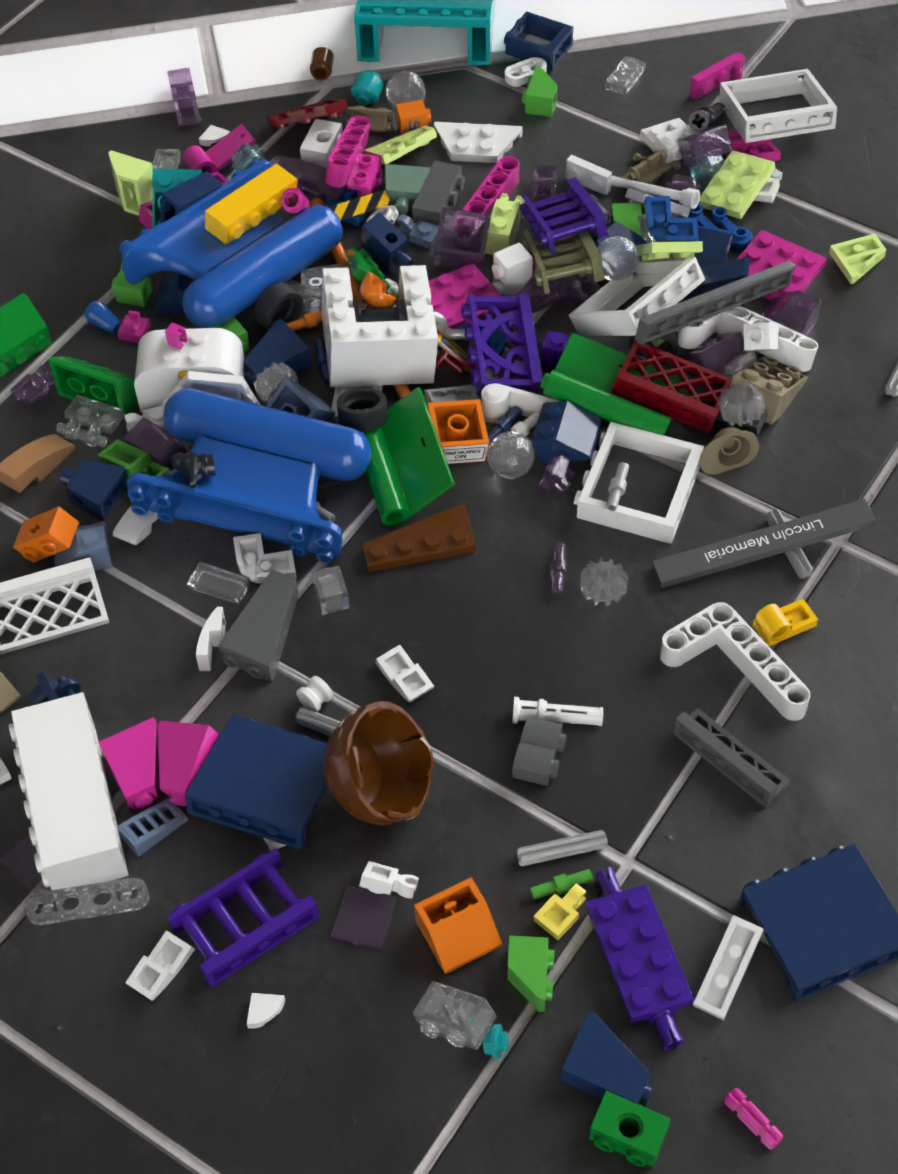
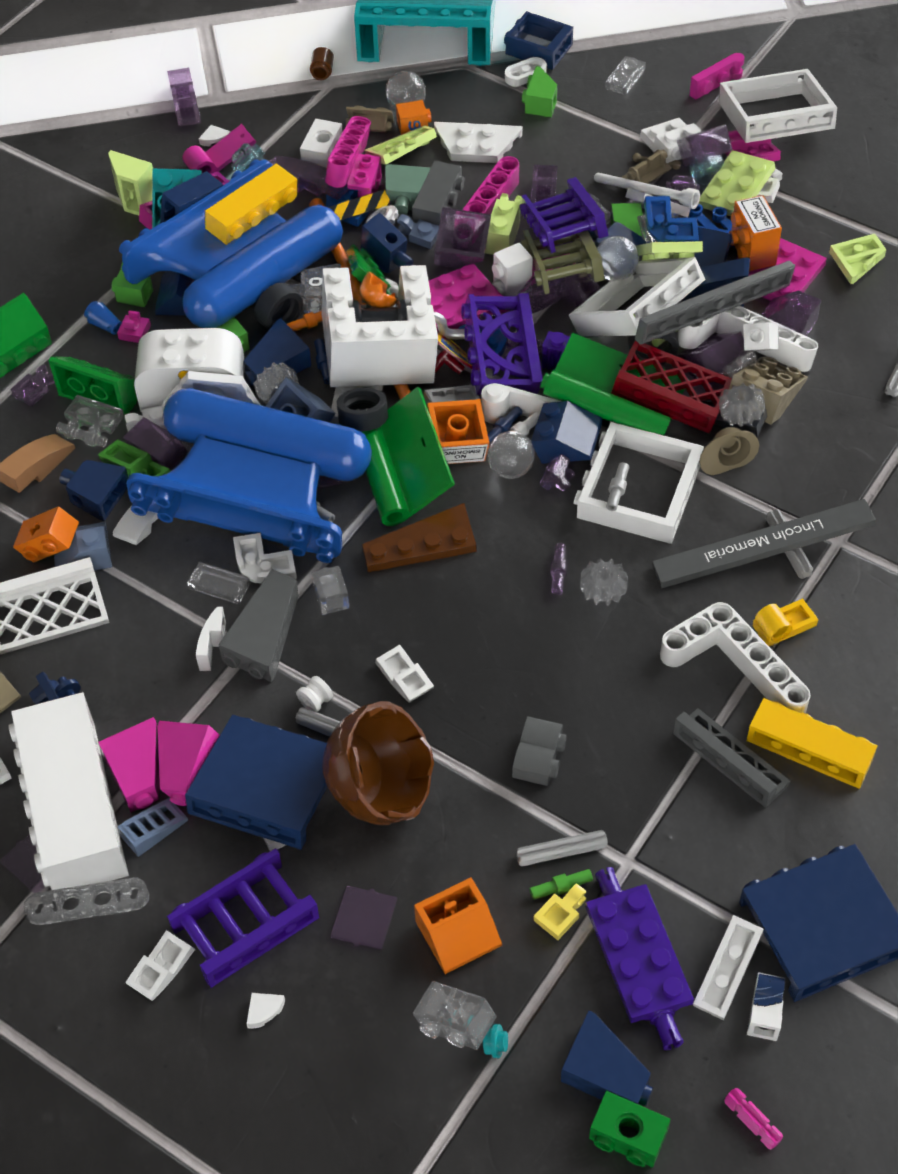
clear plate [153,149,181,169] -> none
dark pink piece [165,323,188,349] -> none
black animal [171,452,216,488] -> none
dark red plate [266,99,348,129] -> none
dark pink cone [281,188,309,213] -> none
teal head [351,70,383,106] -> none
white plate [359,861,419,898] -> none
bright green slope [507,935,554,1012] -> none
white pin [512,697,603,726] -> none
white plate [566,155,612,196] -> none
black pin [688,102,726,132] -> none
none -> orange brick [729,195,782,271]
none -> yellow brick [746,698,878,789]
none -> leg [747,972,785,1041]

